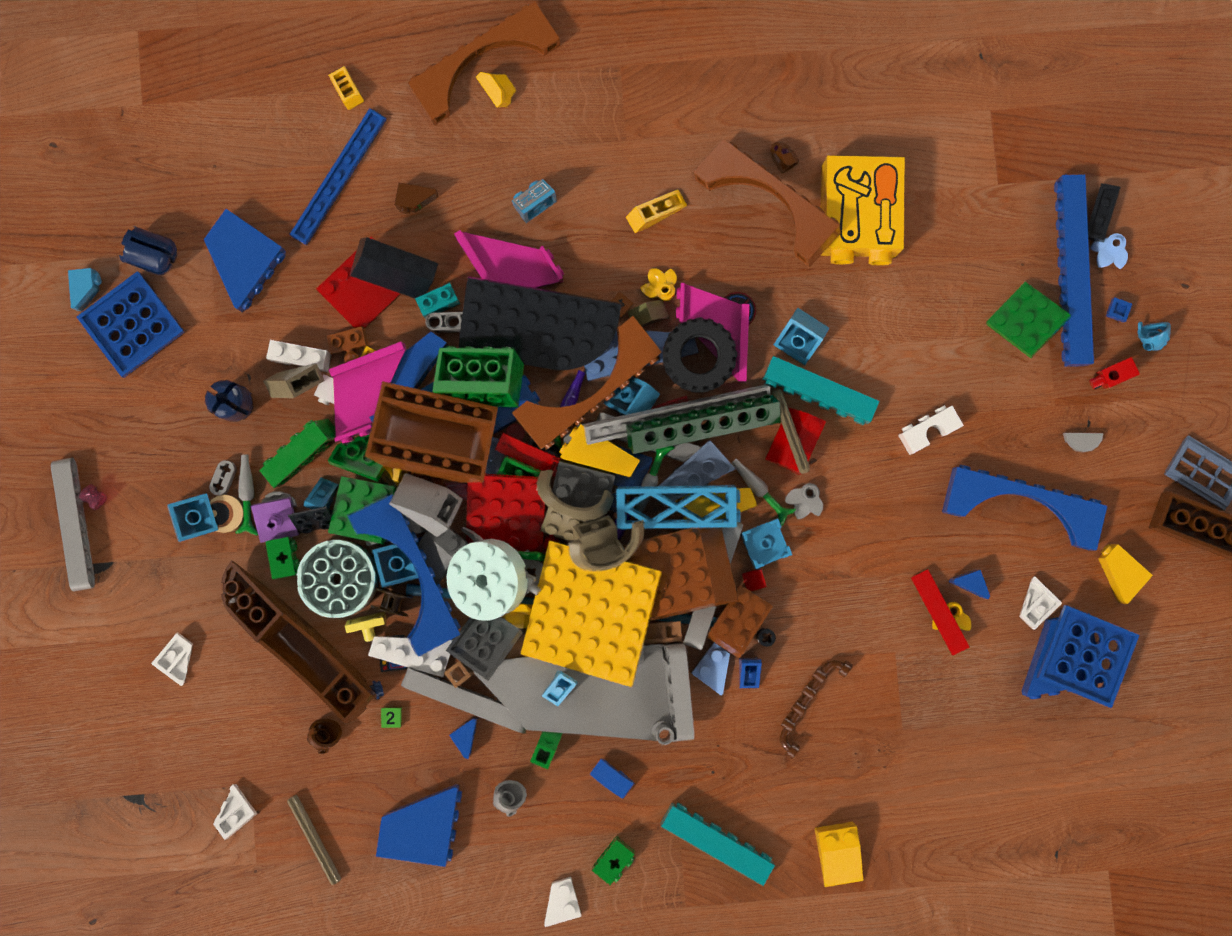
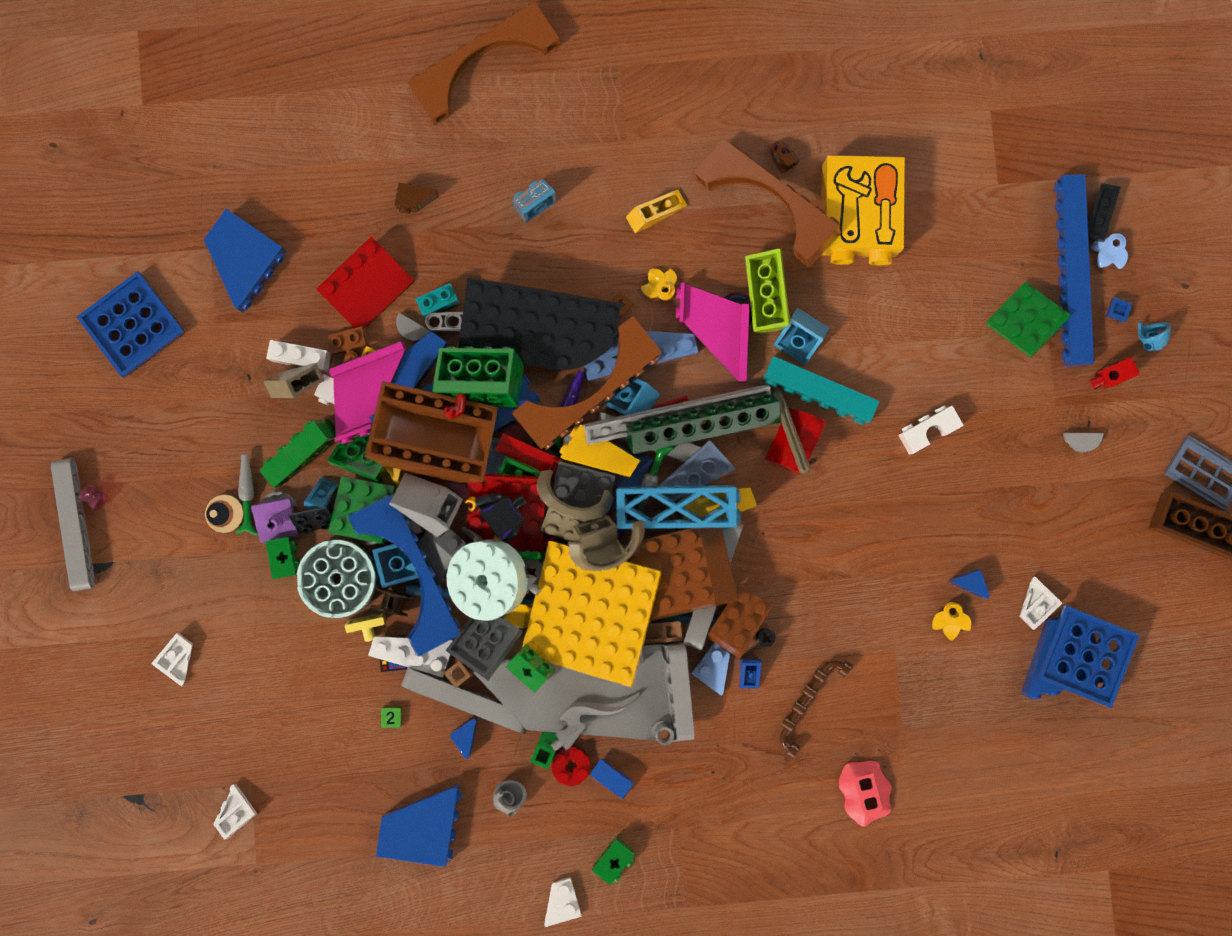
dark azure slope [68,268,101,311] -> none
dark blue cylinder [119,226,177,275] -> none
dark azure slope [167,493,218,542] -> none
dark blue cylinder [205,380,254,422] -> none
light grey beam [209,460,237,496] -> none
reddish brown slope [221,560,377,724] -> none
dark tan axle [287,795,341,885] -> none
blue tile [289,108,387,246] -> none
reddish brown helmet [307,719,342,754] -> none
yellow slope [329,66,364,110] -> none
black slope [349,237,438,299] -> none
dark blue plate [369,680,384,700] -> none
dark pink piece [454,230,564,288] -> none
yellow slope [476,72,516,108] -> none
dark azure slope [542,670,578,706] -> none
olive slope [627,300,669,327] -> none
teal brick [660,802,775,886] -> none
black tyre [663,317,737,393] -> none
light grey piece [731,458,796,526] -> none
dark azure panel [740,519,792,569] -> none
red slope [742,568,767,591] -> none
light grey plate [785,483,823,519] -> none
yellow slope [815,822,863,887] -> none
red piece [911,569,970,656] -> none
blue arch [942,465,1107,551] -> none
yellow slope [1098,544,1153,604] -> none
none -> light grey tile [396,313,431,342]
none -> red arm [444,394,467,419]
none -> black torso [465,493,527,543]
none -> green brick [506,644,555,693]
none -> light grey piece [551,692,640,751]
none -> red plate [551,746,590,786]
none -> lime slope [745,248,790,333]
none -> coral piece [839,761,891,827]

